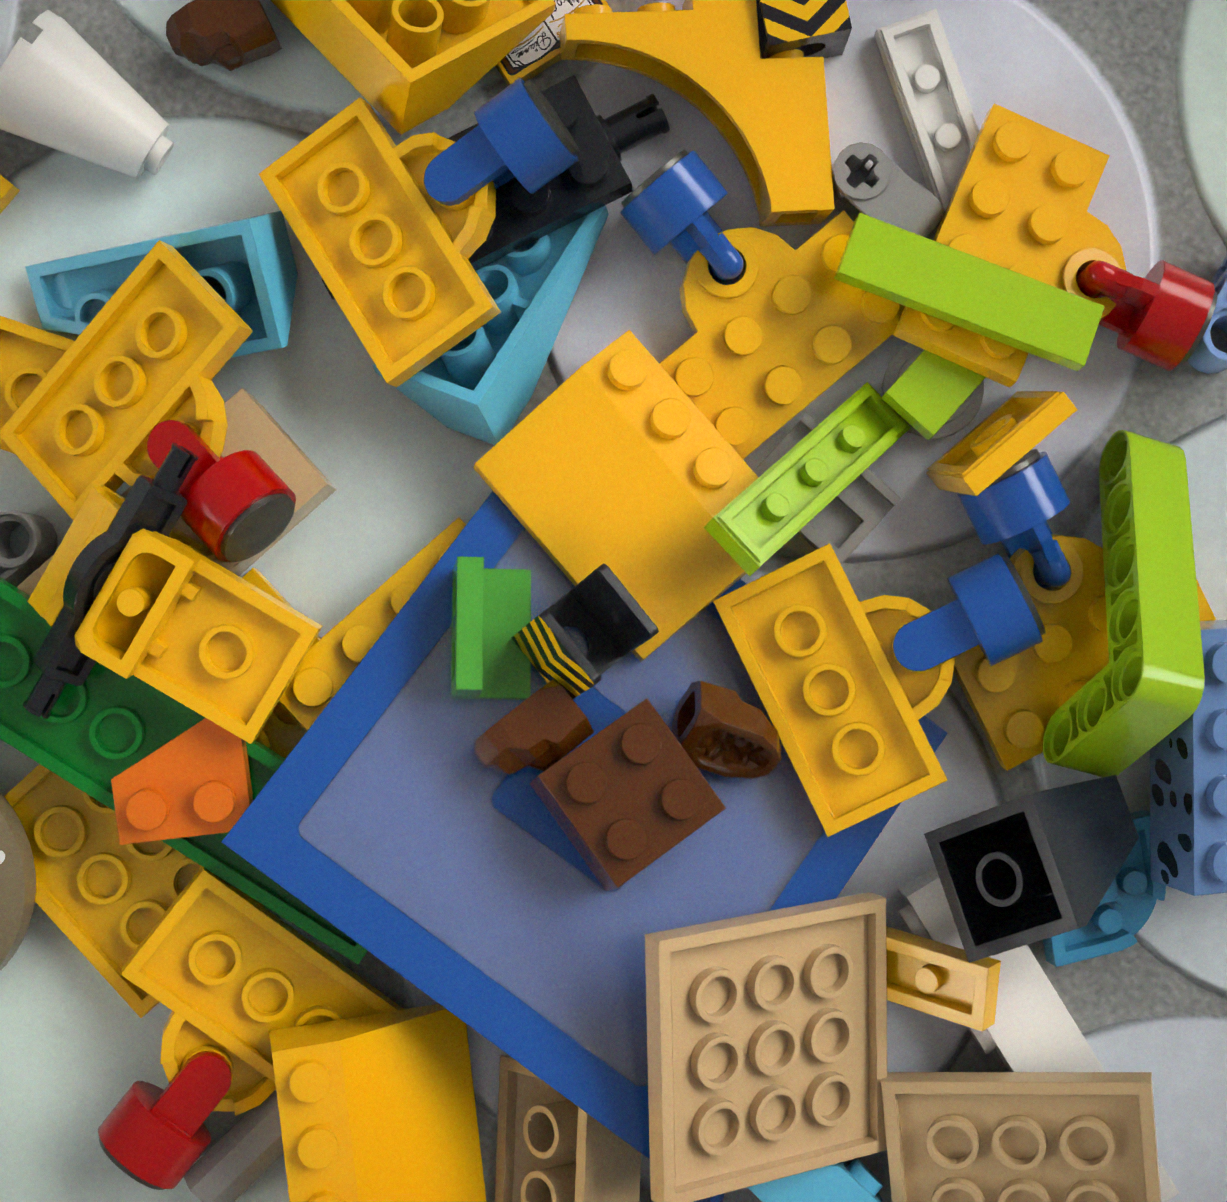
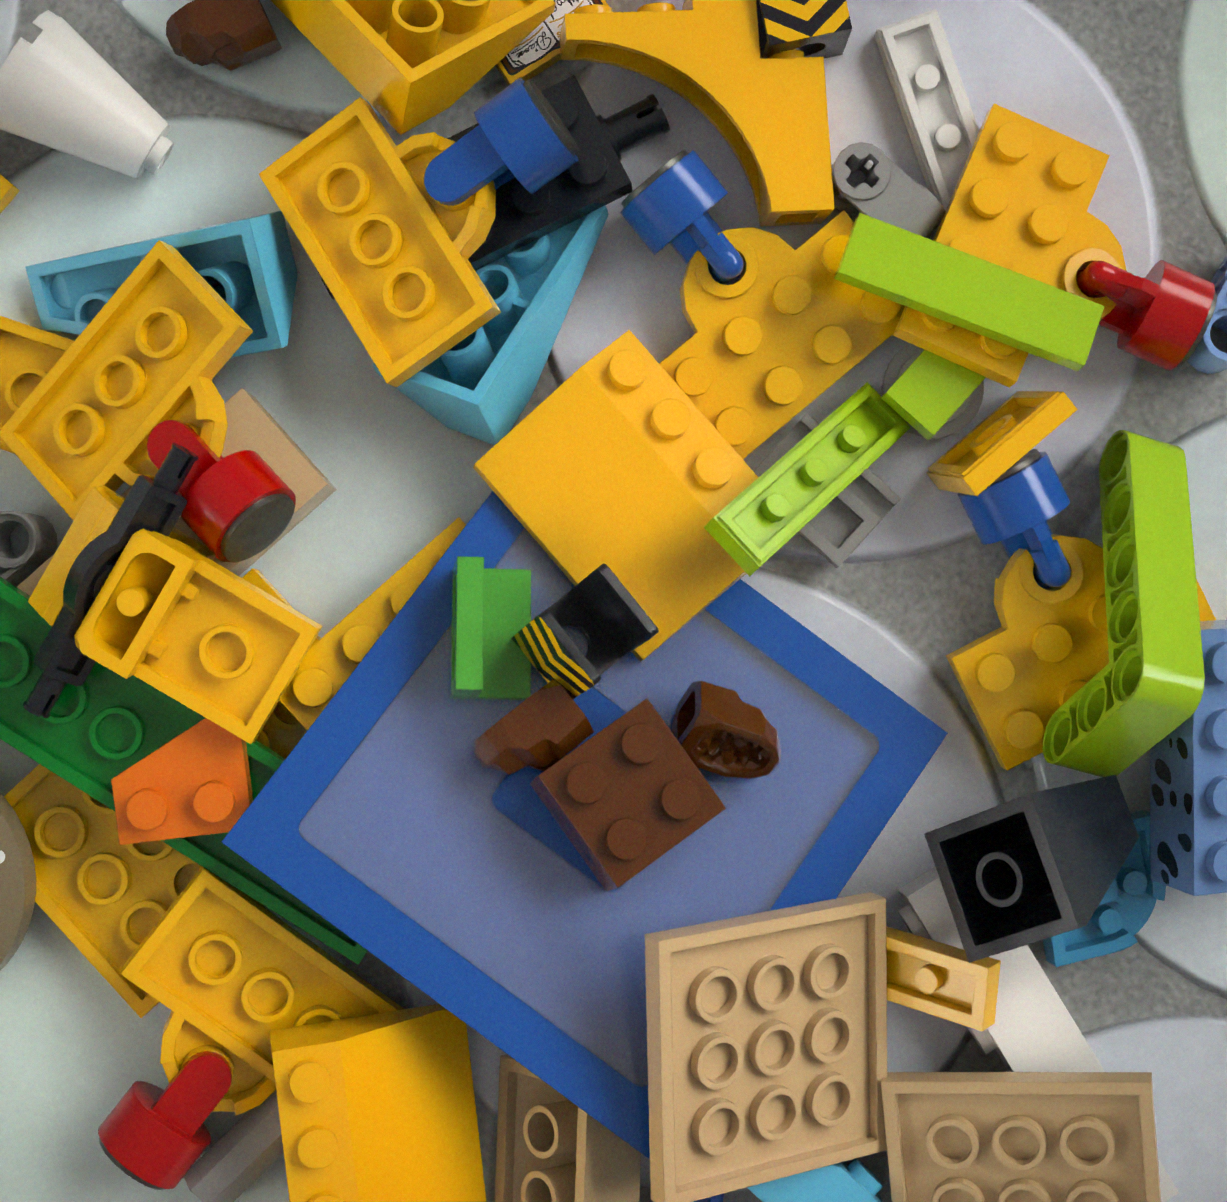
yellow plate [713,543,1046,837] -> none

